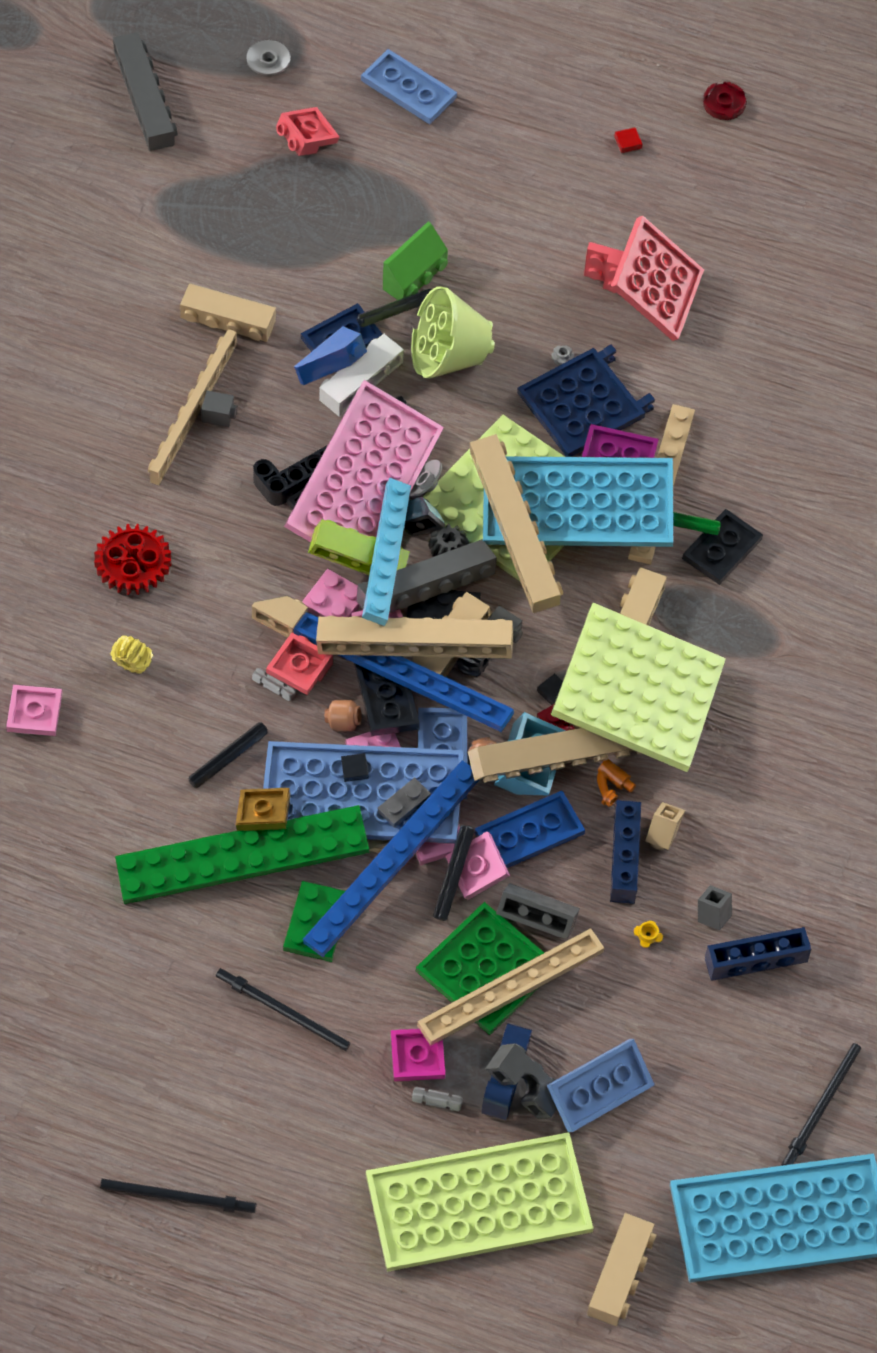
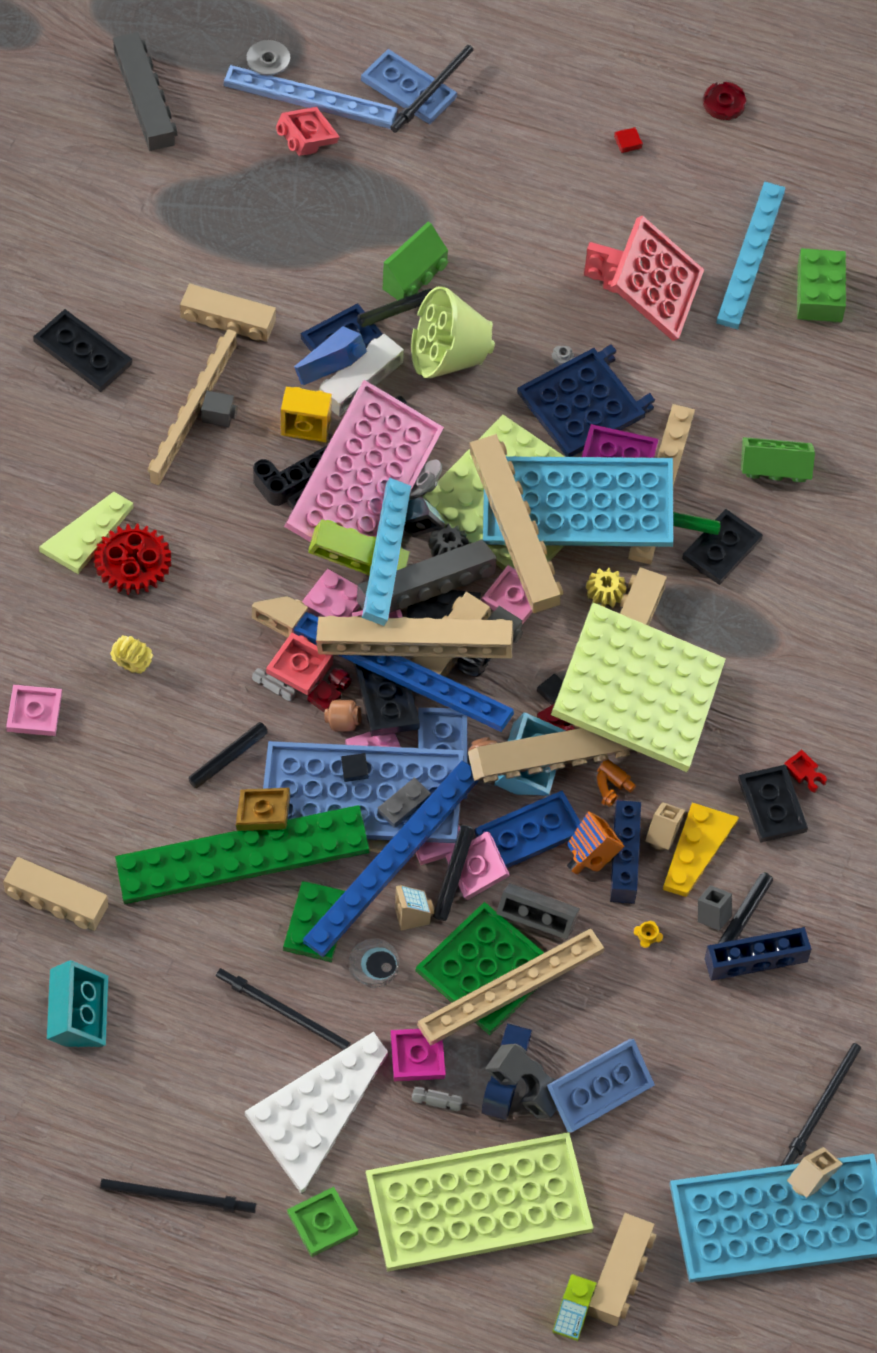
none -> tan brick [3,857,108,931]
none -> black plate [33,309,132,392]
none -> yellowish green wing [39,492,133,574]
none -> teal slope [47,960,108,1047]
none -> light blue tile [224,65,398,129]
none -> white wing [245,1032,388,1194]
none -> yellow brick [281,386,332,443]
none -> bright green plate [287,1187,358,1257]
none -> dark red plate [307,668,352,713]
none -> tile [349,938,399,988]
none -> black bar [390,45,474,133]
none -> tan slope [395,885,434,930]
none -> bright pink plate [481,565,532,625]
none -> slope [552,1274,596,1341]
none -> orange torso [567,811,624,875]
none -> light yellow gear [586,568,626,608]
none -> yellow wing [663,803,739,897]
none -> medium azure plate [716,182,786,329]
none -> black axle [717,872,773,944]
none -> black plate [738,765,808,843]
none -> bright green slope [741,437,815,482]
none -> red plate [784,749,827,793]
none -> tan slope [787,1147,843,1198]
none -> bright green brick [797,248,846,322]

